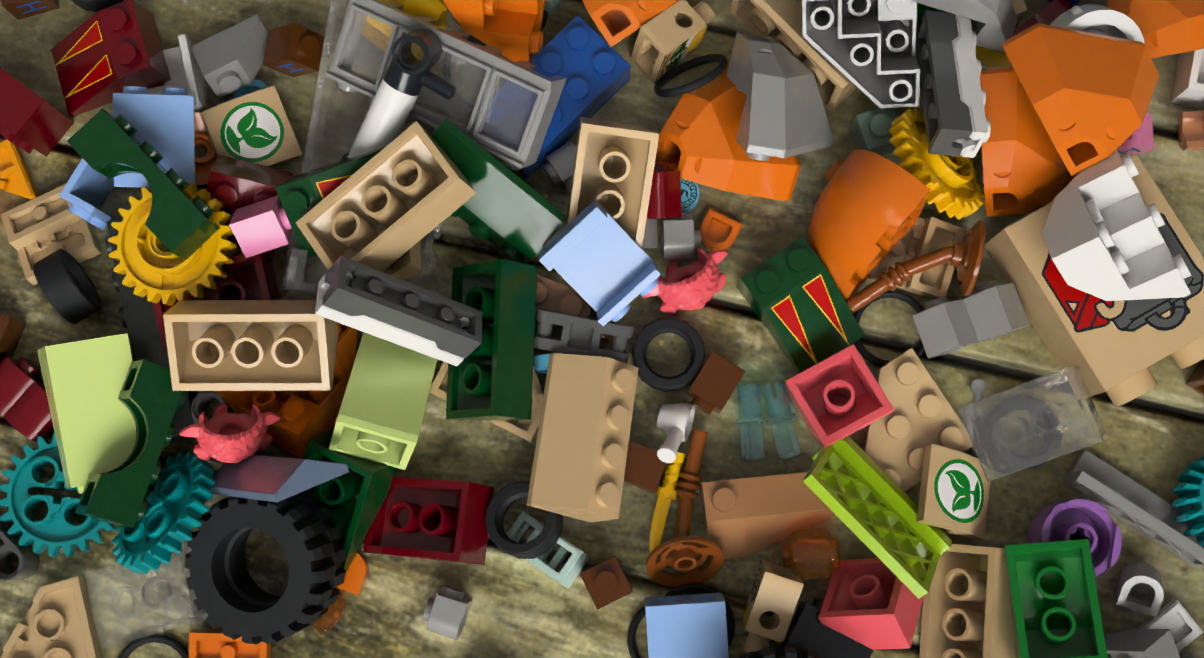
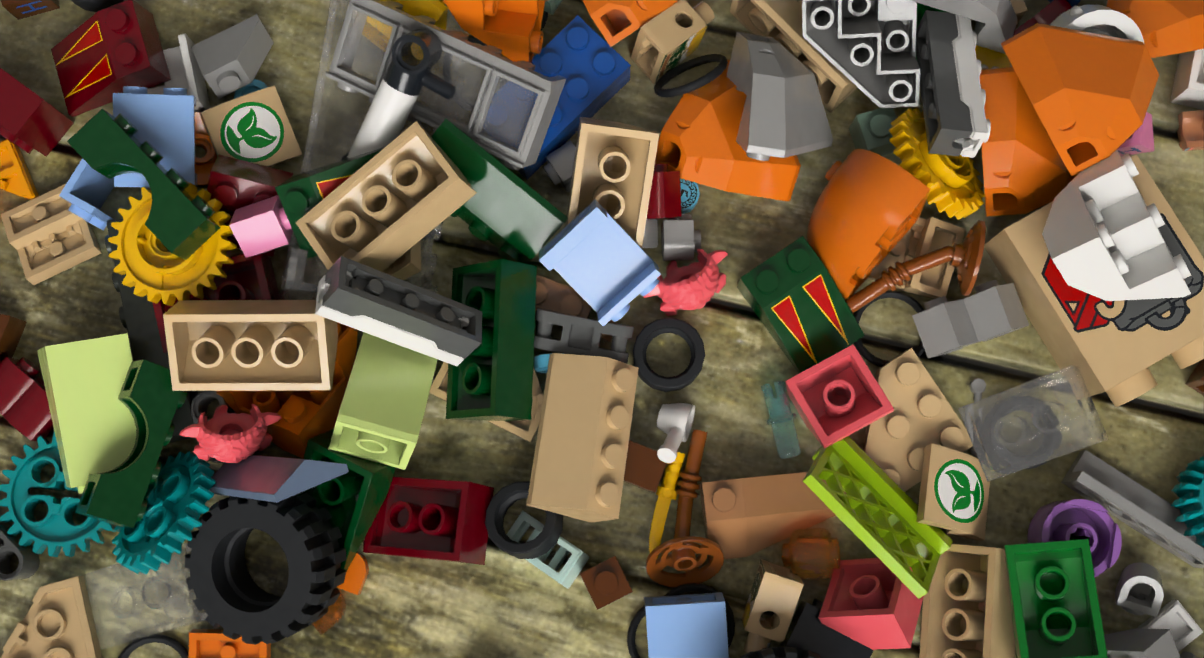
black tyre [33,248,102,324] -> none
reddish brown brick [263,23,325,77] -> none
light grey plate [422,585,472,640] -> none
reddish brown brick [687,351,746,415] -> none
orange tile [699,208,743,252] -> none
clear light blue axle [736,384,766,461] -> none

